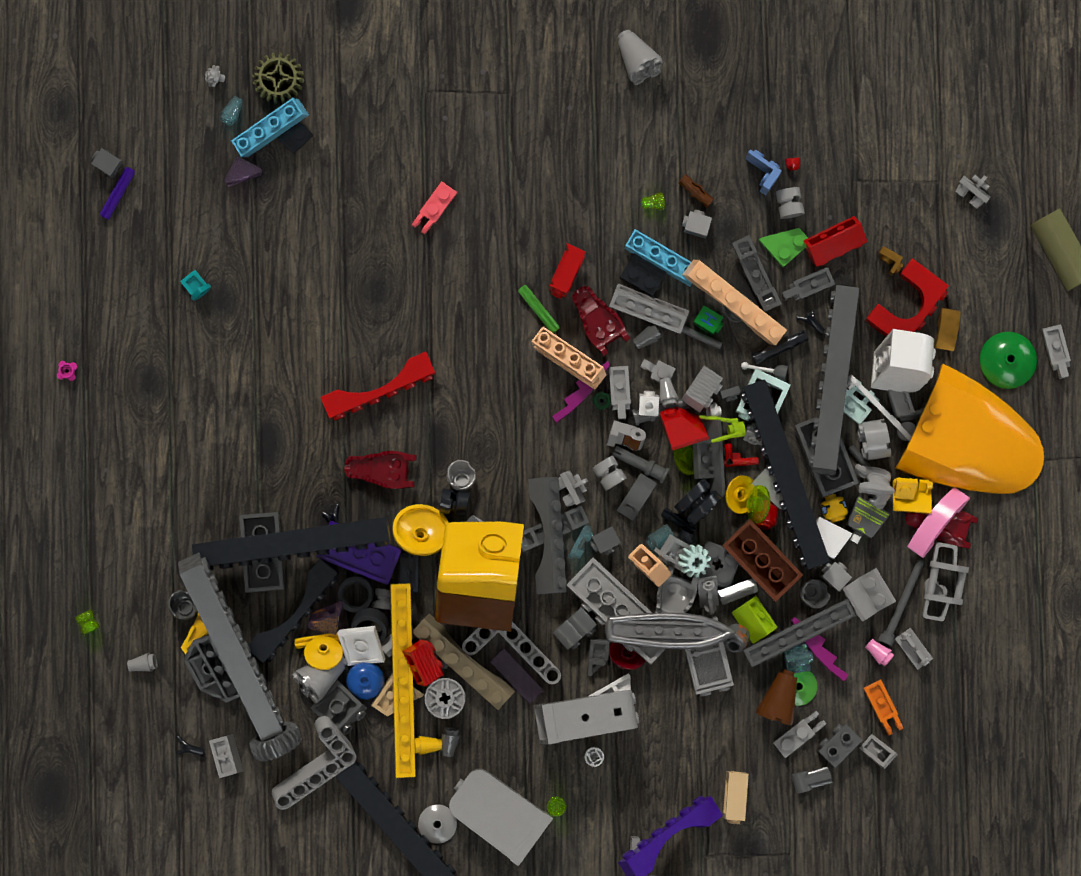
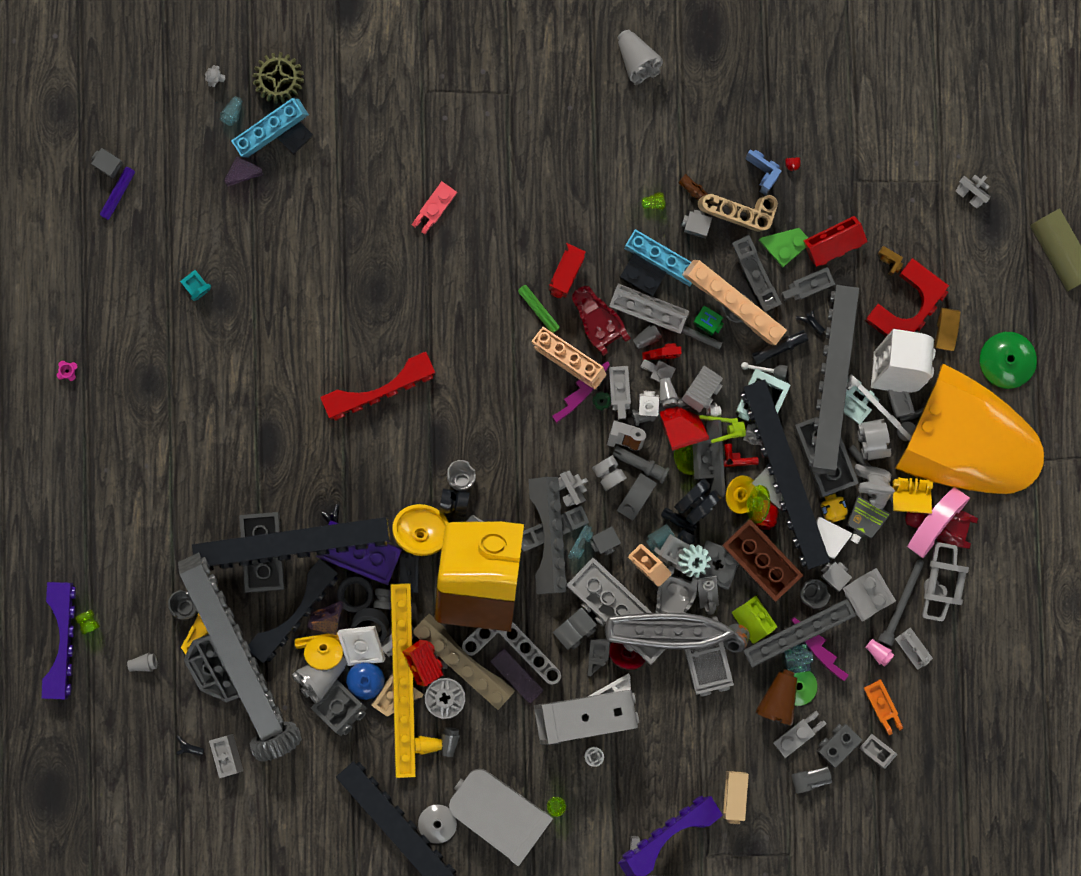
light grey beam [272,716,356,810] -> none
dark red animal [344,451,417,489] -> none
light grey tile [718,578,758,605] -> none
dark grey plate [719,386,741,402] -> none
light grey wheel [775,187,805,219] -> none
yellow plate [894,478,916,500] -> none
light grey hinge [1041,324,1071,379] -> none
none -> dark purple arch [41,582,76,699]
none -> red wing [642,343,682,360]
none -> tan beam [698,194,778,232]

